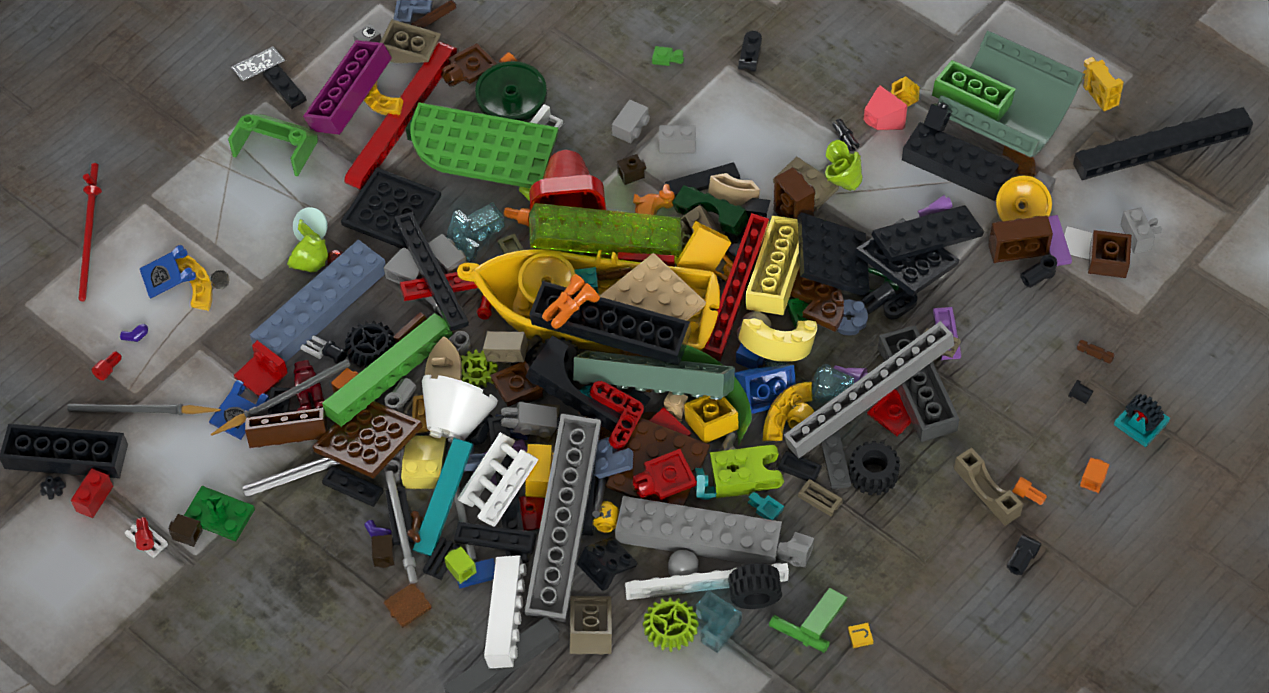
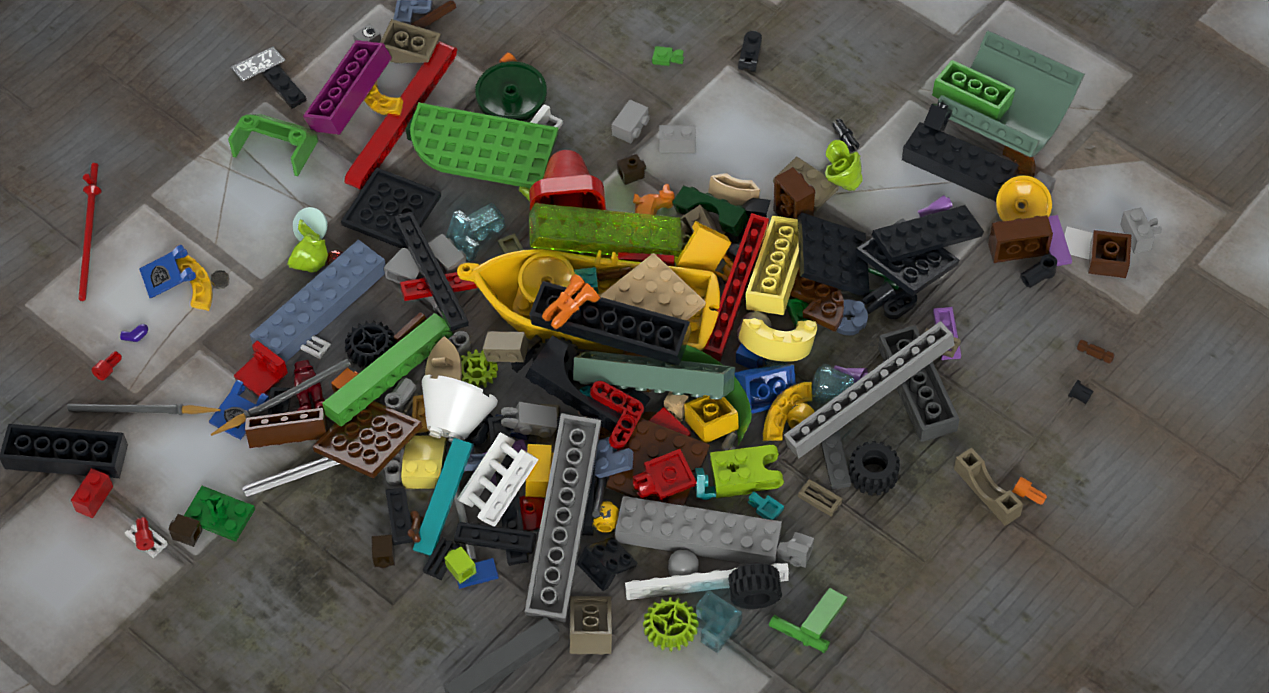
black plant [40,475,66,500] -> none
black bush [322,341,347,364] -> none
black tile [322,466,384,507] -> none
dark purple arm [364,520,392,538] -> none
clear orange piece [383,583,432,628] -> none
light grey bar [385,471,417,584] -> none
reddish brown plate [442,43,497,87] -> none
red pin [477,295,492,320] -> none
white brick [484,555,527,668] -> none
reddish brown plate [490,361,544,407] -> none
orange piece [503,207,532,227] -> none
black tile [665,162,740,197] -> none
black tile [778,451,822,482] -> none
yellow tile [848,623,873,648] -> none
coral slope [864,86,908,130] -> none
red tile [867,389,912,436] -> none
yellow brick [891,76,920,107] -> none
black piece [1006,534,1042,575] -> none
black brick [1073,107,1253,180] -> none
orange brick [1080,457,1110,493] -> none
yellow hips [1082,57,1124,111] -> none
plate [1114,394,1170,447] -> none

